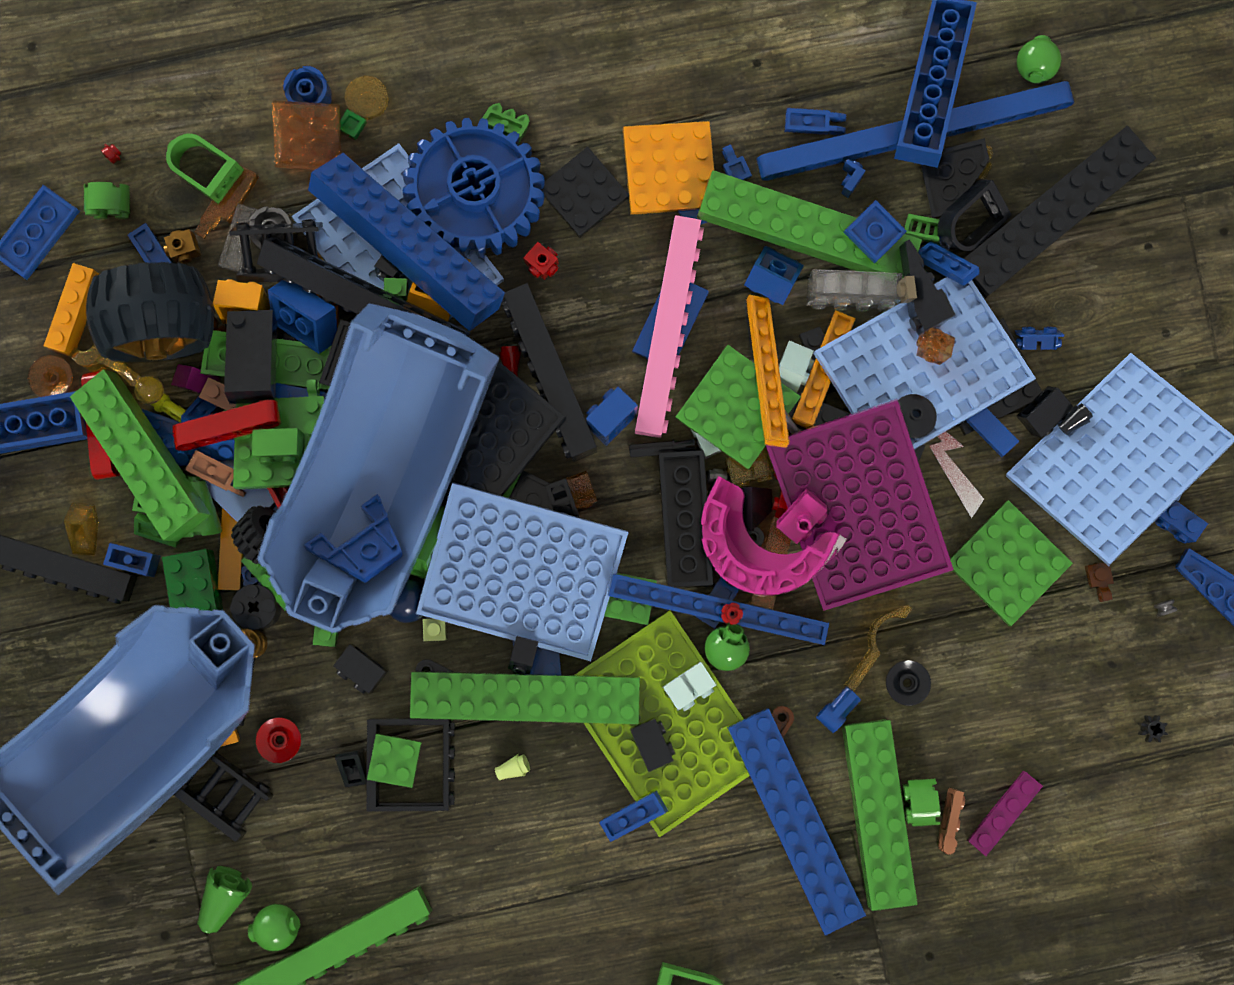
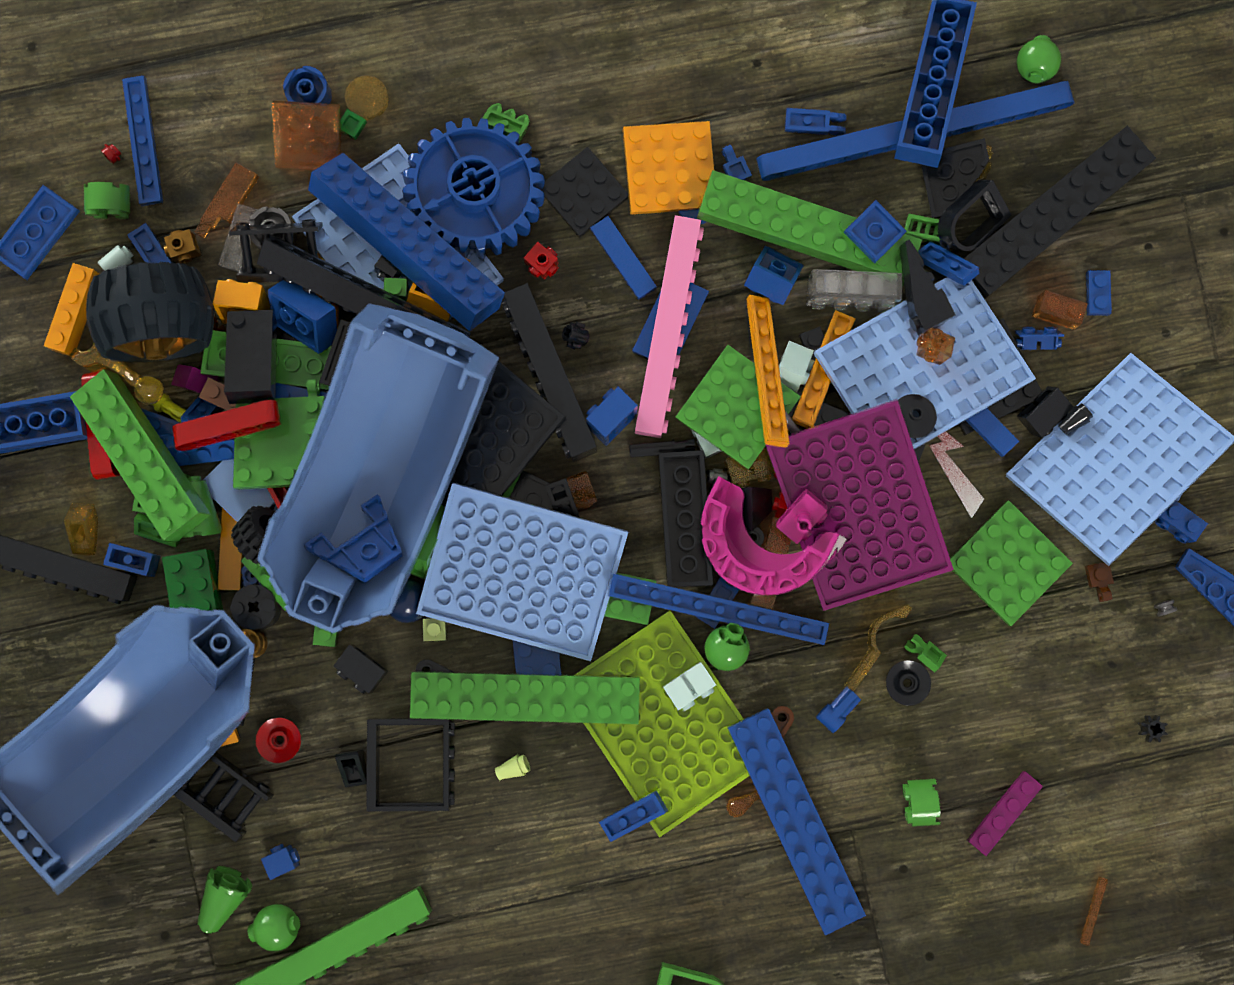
clear orange dish [28,355,73,397] -> none
bright green window [166,134,244,204] -> none
nougat hinge [185,450,245,497] -> none
bright green brick [252,428,304,465] -> none
bright green plate [367,734,422,788] -> none
red cone [499,346,521,377] -> none
black brick [508,636,538,675] -> none
black brick [630,717,676,772] -> none
red plate [721,602,743,625] -> none
blue bracket [841,159,866,198] -> none
bright green brick [842,719,918,911] -> none
dark tan plate [897,276,917,303] -> none
nougat hinge [937,788,965,855] -> none
none -> light aqua brick [98,245,134,271]
none -> blue plate [122,76,163,206]
none -> blue brick [261,844,300,880]
none -> black gear [562,322,589,350]
none -> blue tile [590,216,657,300]
none -> clear orange piece [726,790,760,817]
none -> bright green plate [904,634,947,673]
none -> clear orange brick [1032,290,1088,330]
none -> clear orange bar [1080,877,1108,946]
none -> blue plate [1086,271,1112,316]

